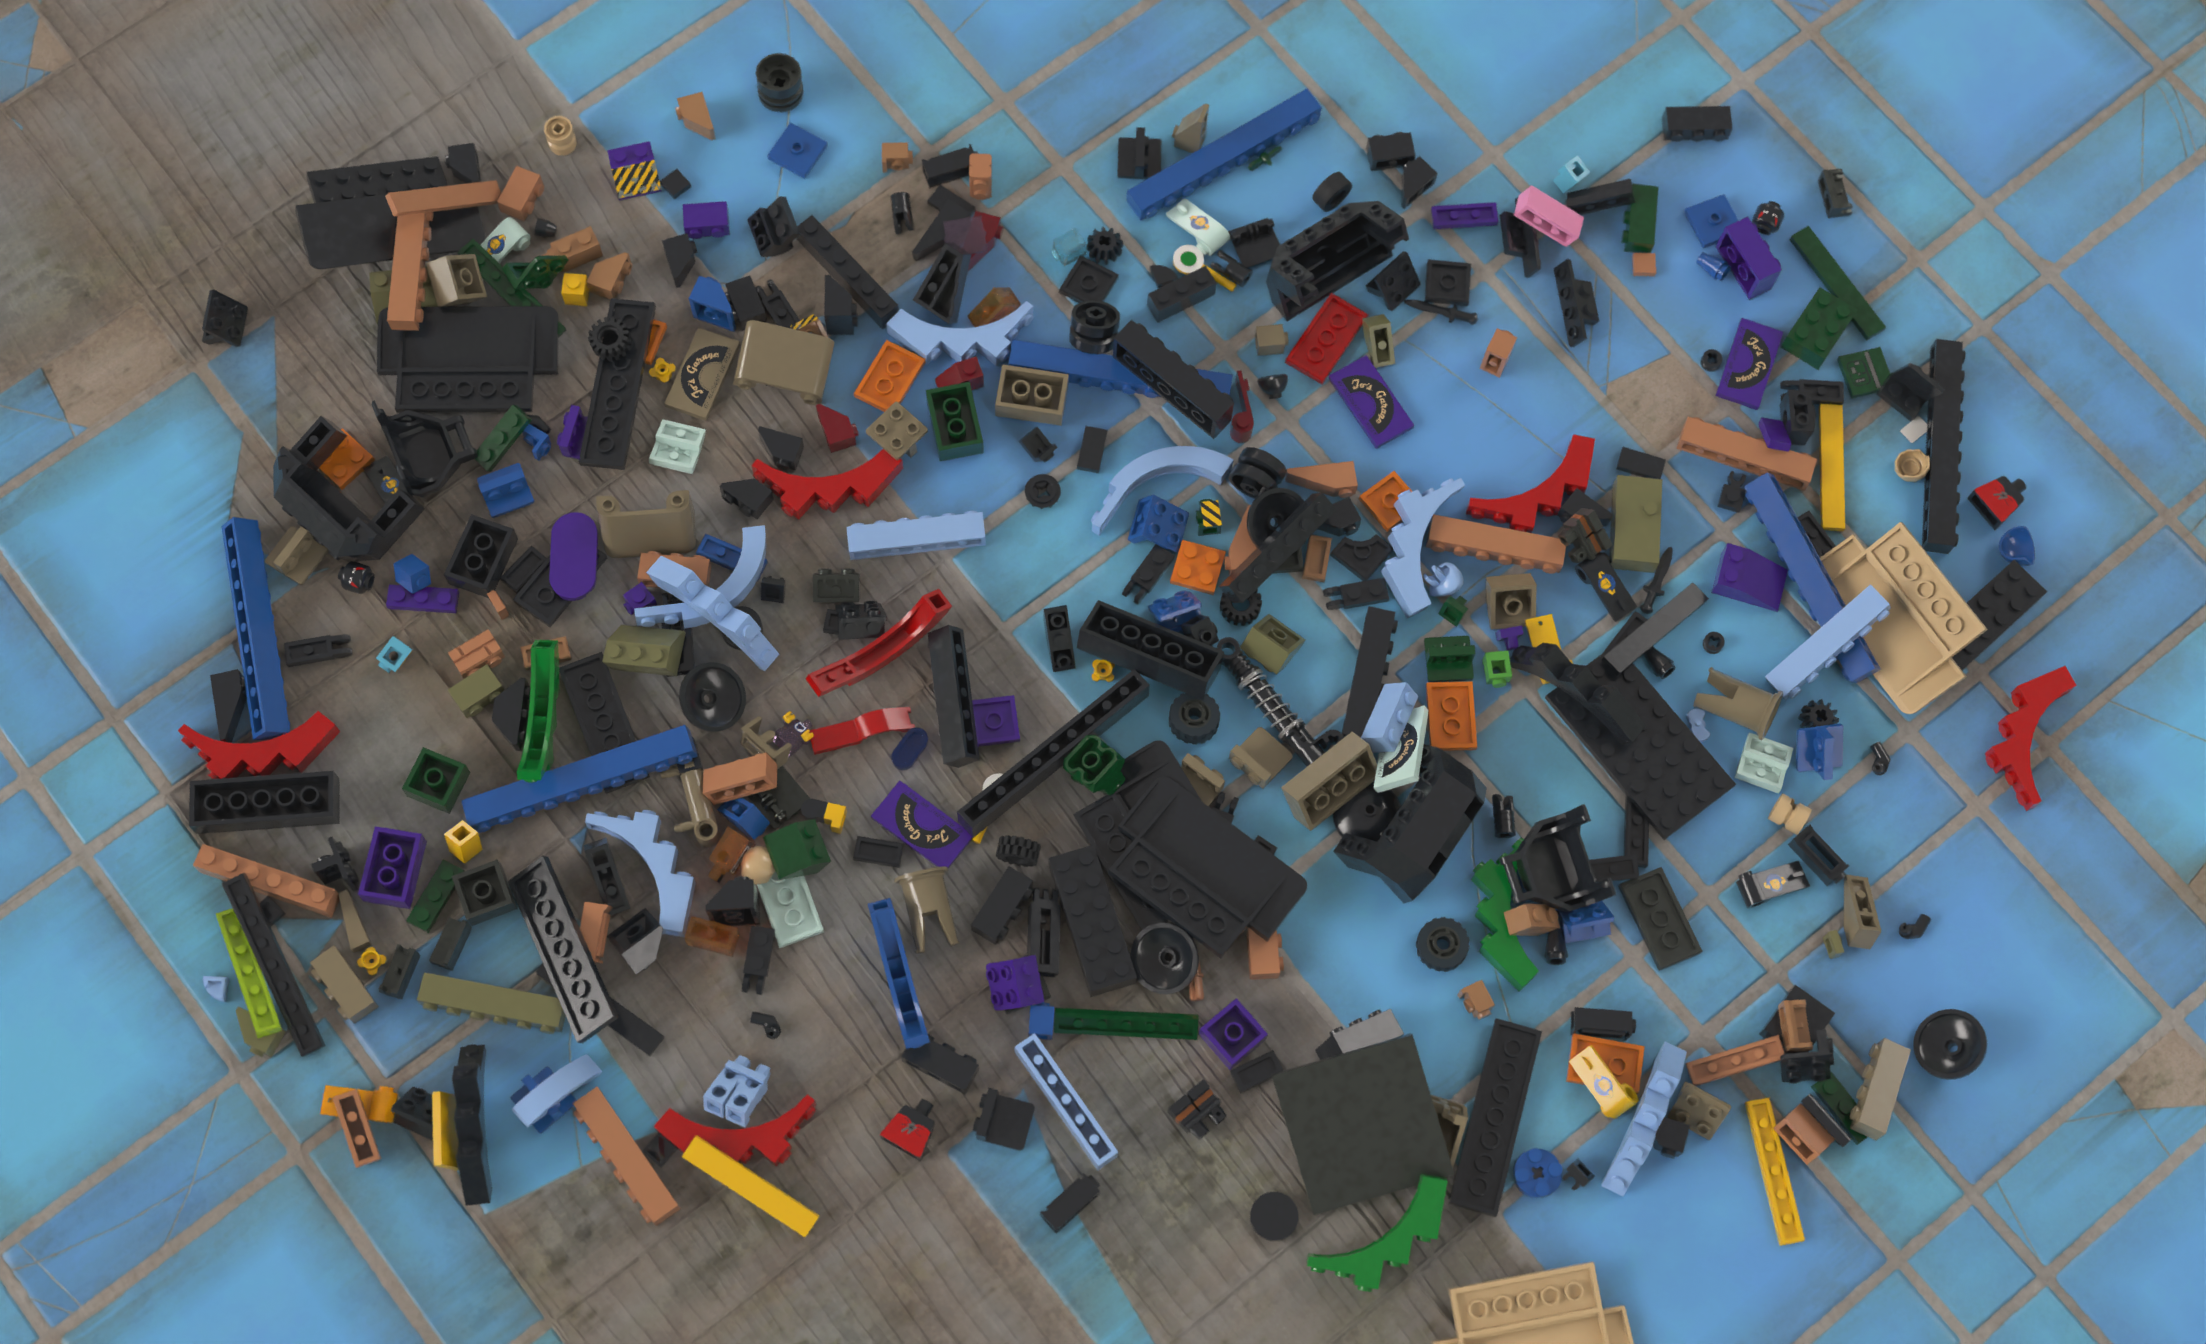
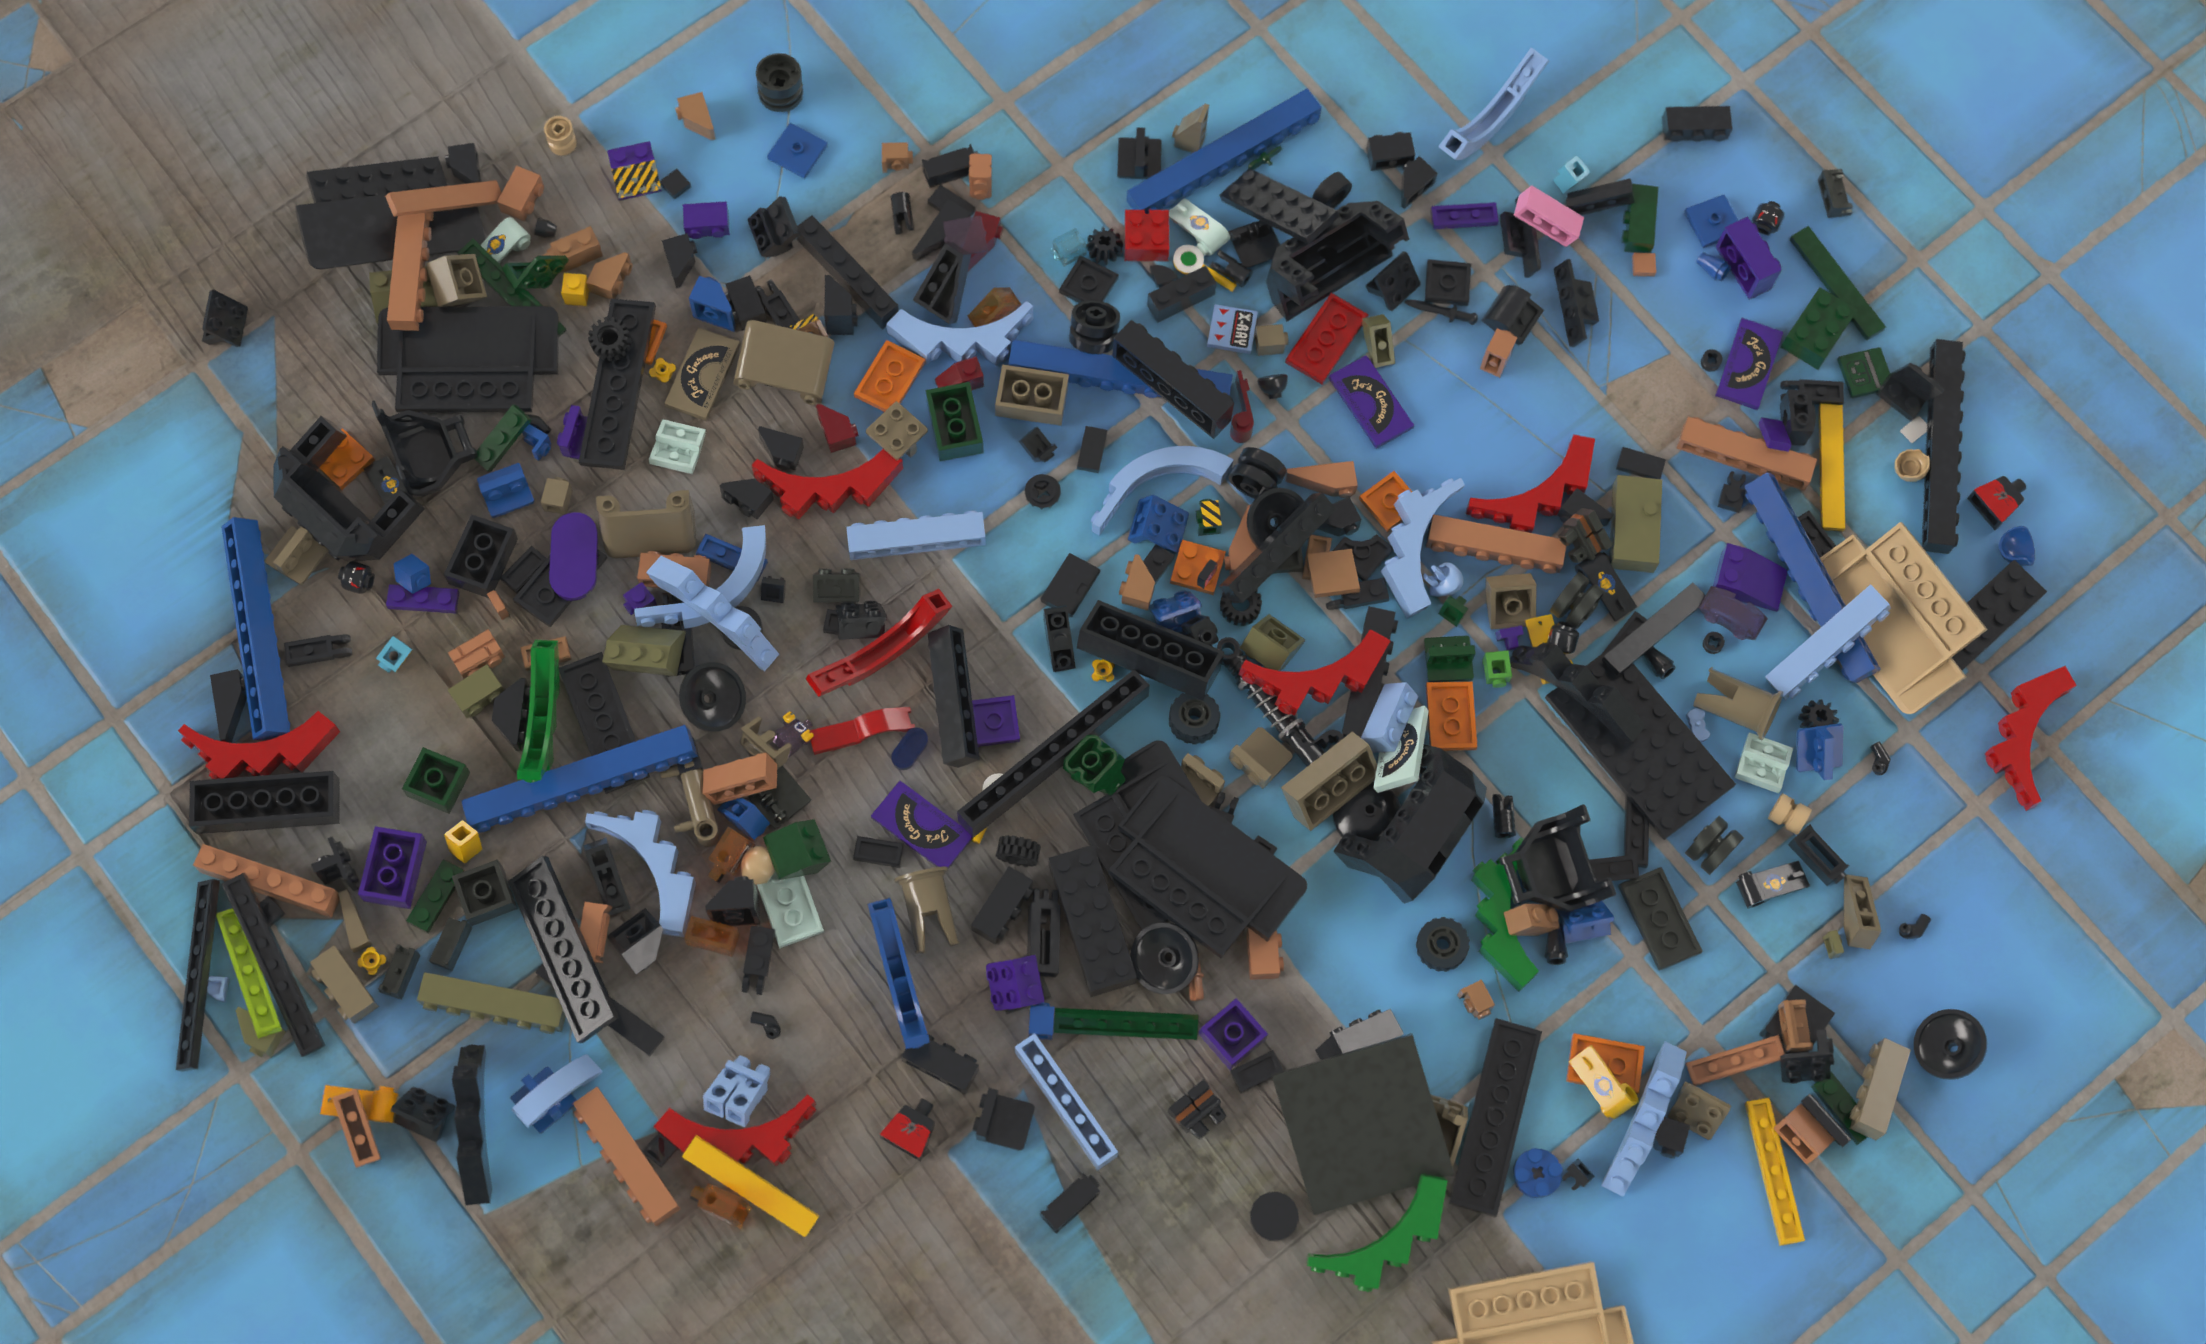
yellow tile [432,1091,459,1171] -> none
leg [801,799,847,834] -> none
black window [1570,1007,1636,1040] -> none
black sword [1640,547,1673,614] -> none
none -> black tile [176,879,220,1072]
none -> dark tan brick [541,477,573,515]
none -> clear orange torso [690,1184,752,1230]
none -> black piece [1040,553,1101,618]
none -> medium nougat slope [1119,554,1155,611]
none -> red piece [1124,210,1169,262]
none -> black tile [1197,559,1218,589]
none -> light blue tile [1207,304,1258,354]
none -> black plate [1219,168,1339,245]
none -> red arch [1238,629,1391,716]
none -> medium nougat tile [1306,549,1360,598]
none -> light blue arch [1439,48,1549,160]
none -> black brick [1481,285,1544,346]
none -> black head [1547,621,1579,656]
none -> pearl dark grey wheel [1549,572,1606,630]
none -> pearl dark grey wheel [1685,816,1744,875]
none -> clear purple brick [1698,586,1768,640]

